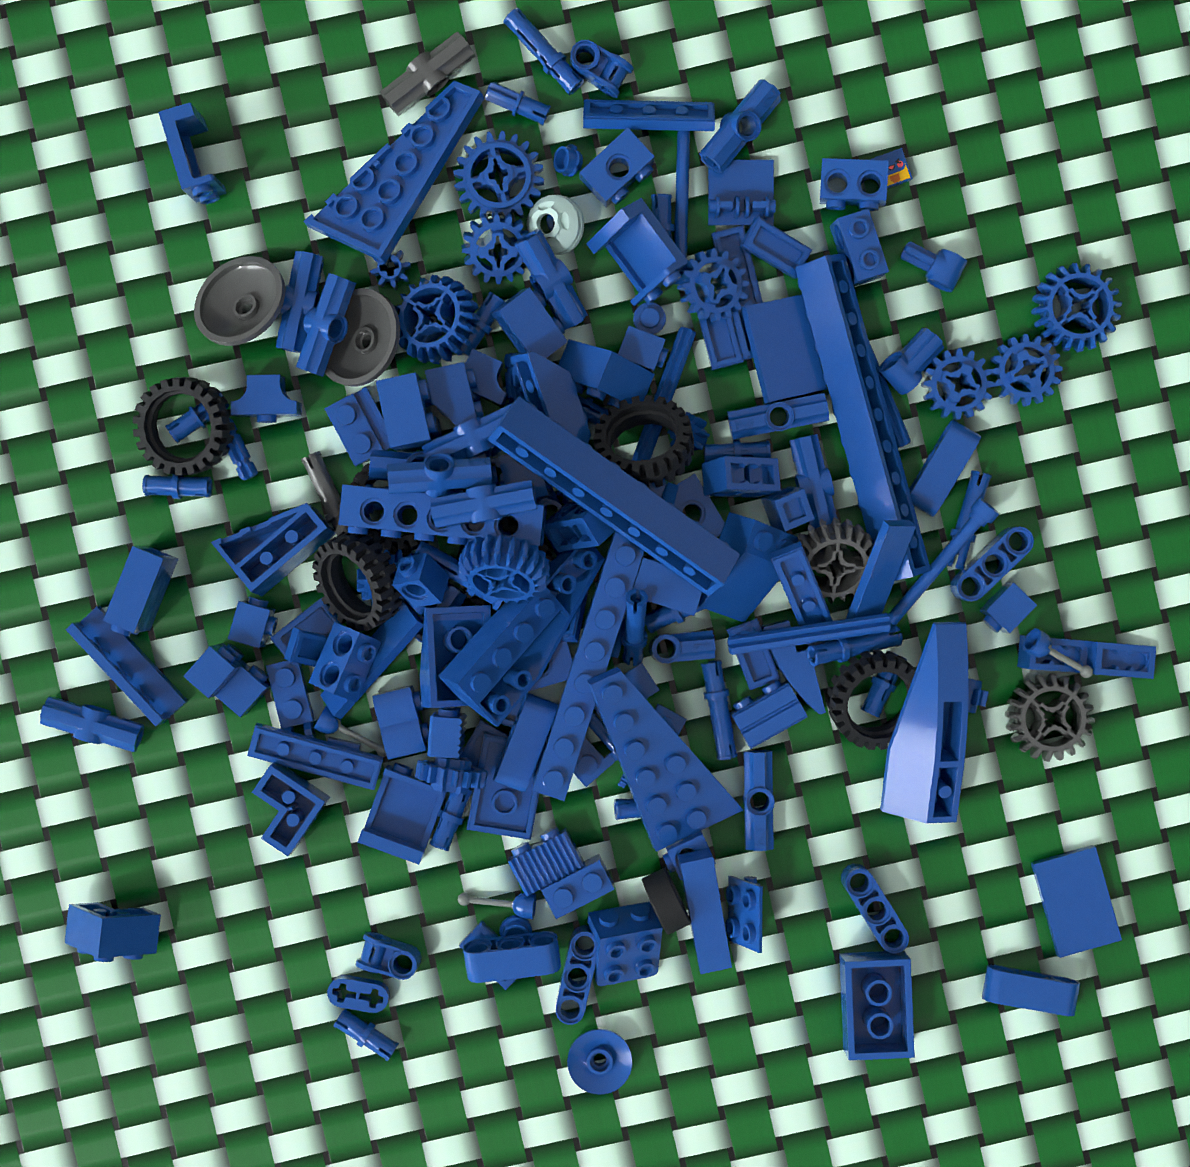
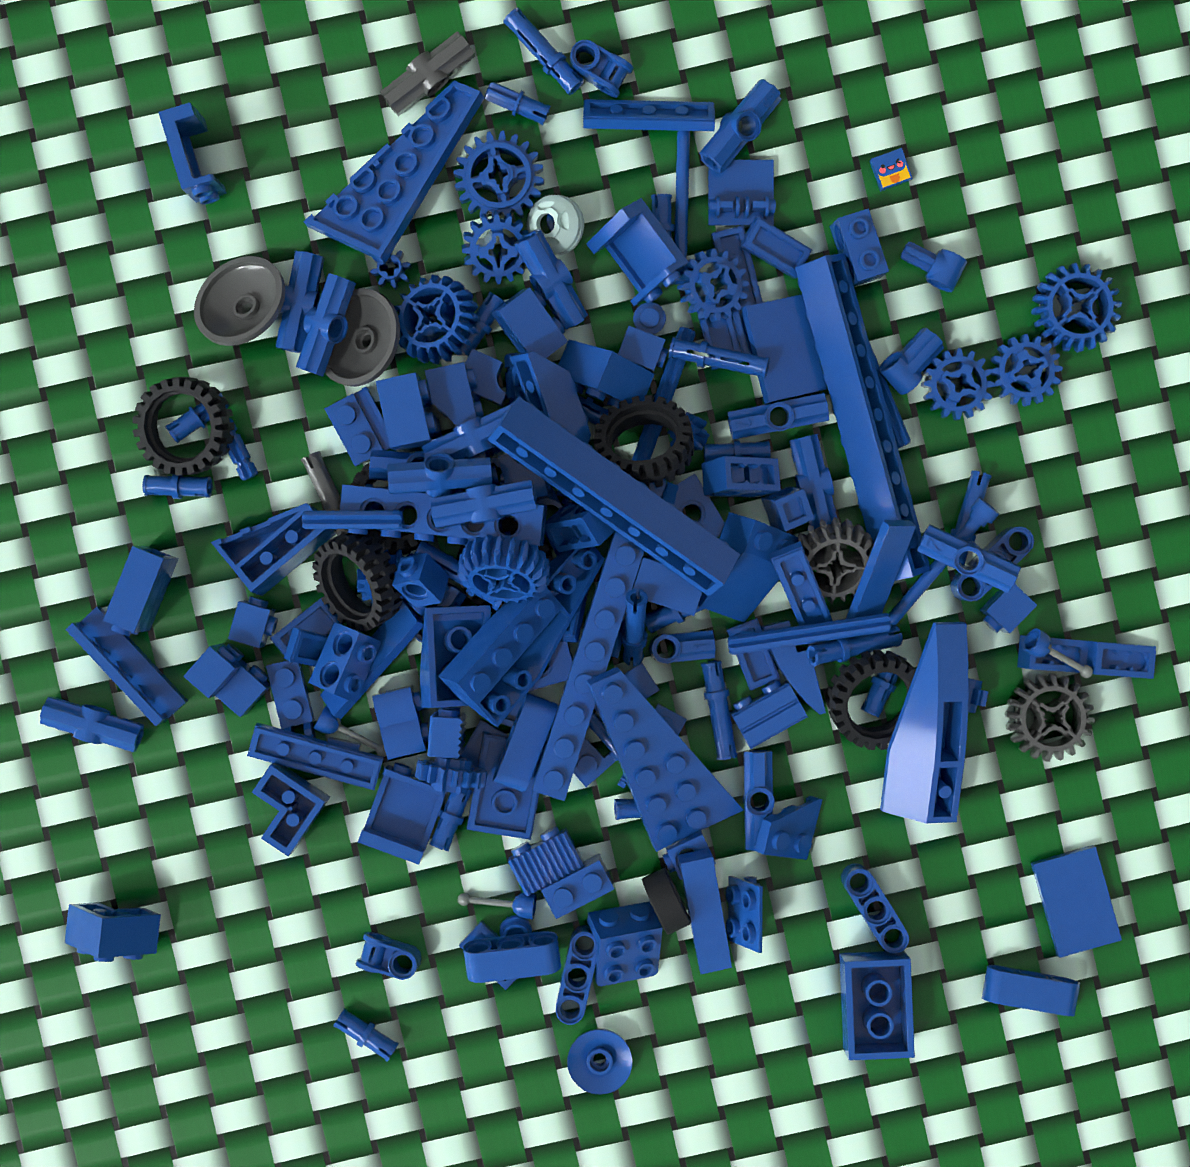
blue brick [231,374,302,423] -> none
blue beam [327,975,390,1013] -> none
blue plate [553,144,583,177] -> none
blue brick [579,128,655,207] -> none
blue brick [820,158,889,211] -> none
blue beam [909,419,981,517] -> none
none -> blue axle [302,510,403,529]
none -> blue pin [669,337,770,378]
none -> blue wing [754,796,823,860]
none -> blue piece [916,524,1021,593]

